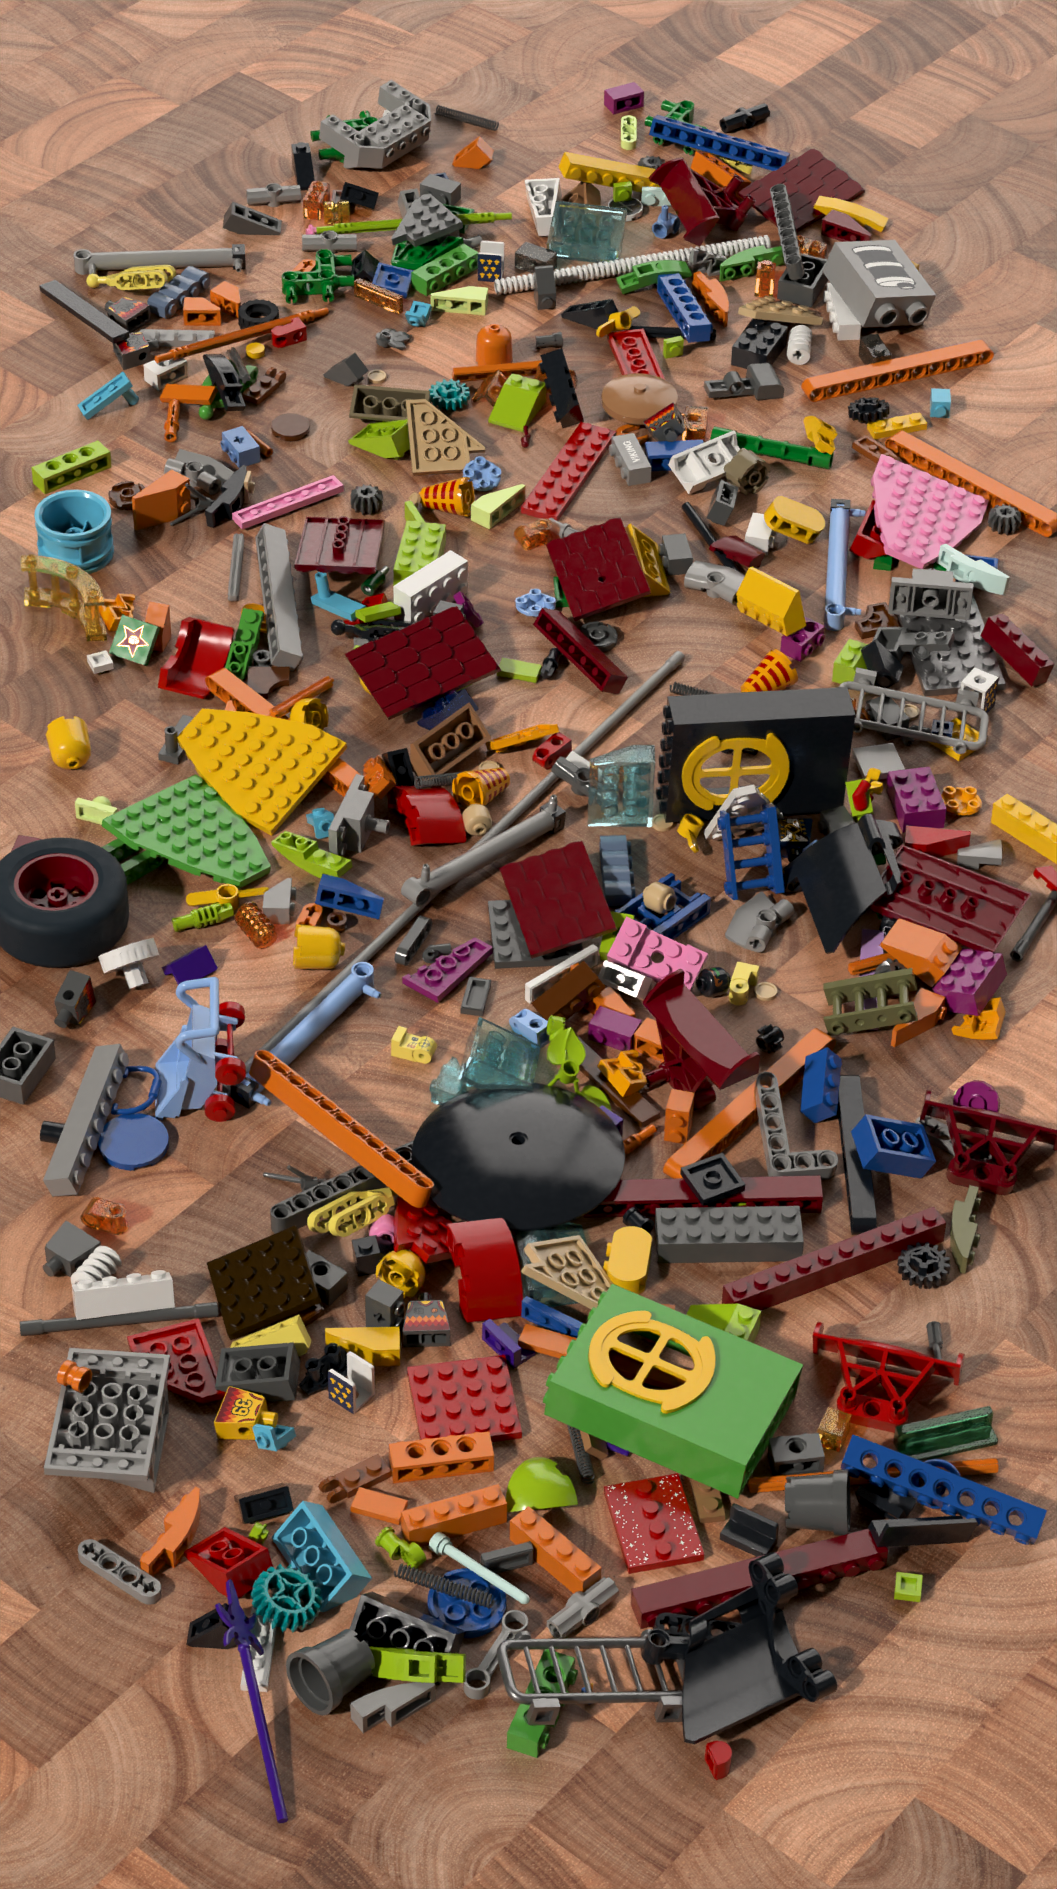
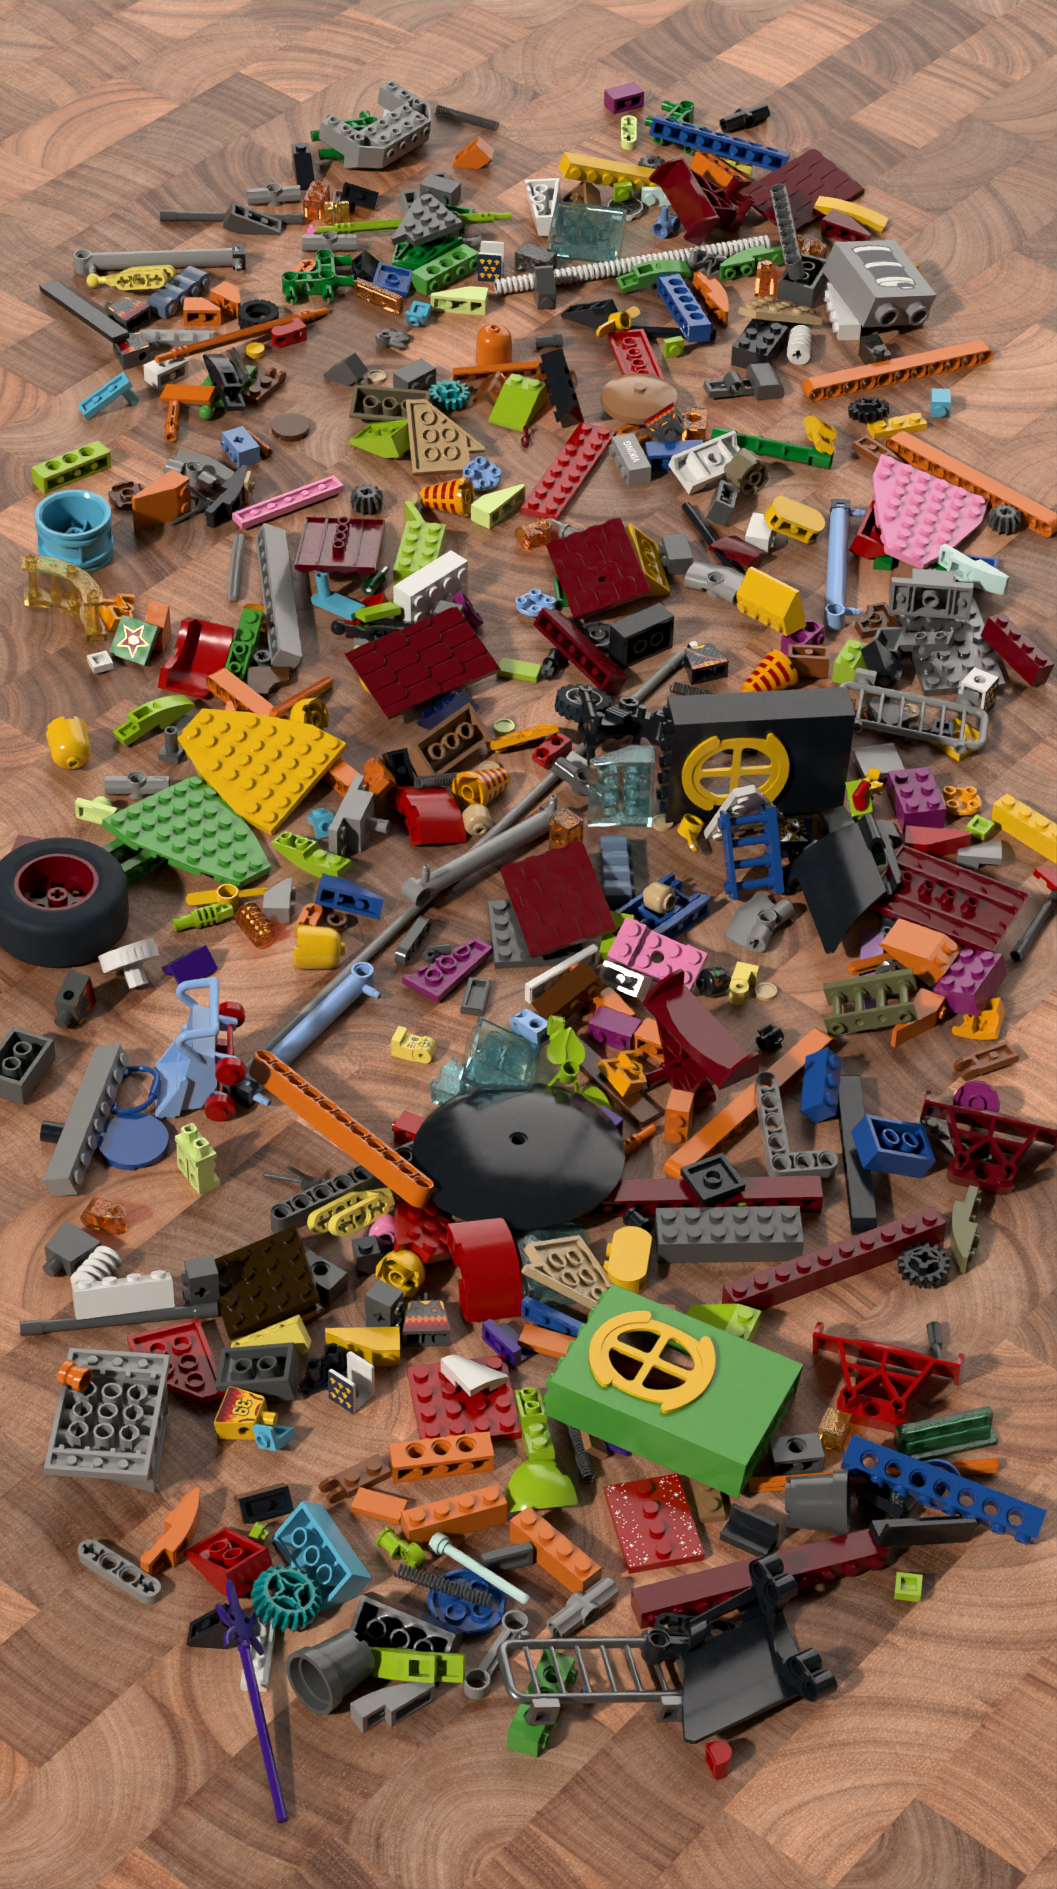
none -> light grey piece [104,771,170,799]
none -> lime slope [112,695,195,747]
none -> dark grey piece [160,210,303,224]
none -> yellowish green hips [175,1123,221,1195]
none -> dark grey brick [181,1255,220,1306]
none -> brick [392,1111,426,1145]
none -> dark grey brick [393,358,436,390]
none -> white slope [441,1355,509,1397]
none -> yellowish green piece [494,719,515,735]
none -> lime slope [514,1387,555,1461]
none -> clear orange brick [549,807,584,850]
none -> black piece [554,684,665,767]
none -> black brick [609,603,674,669]
none -> black torso [684,641,729,686]
none -> dark orange brick [787,644,830,678]
none -> dark orange hinge [953,1040,1019,1081]
none -> lime plate [965,814,995,841]

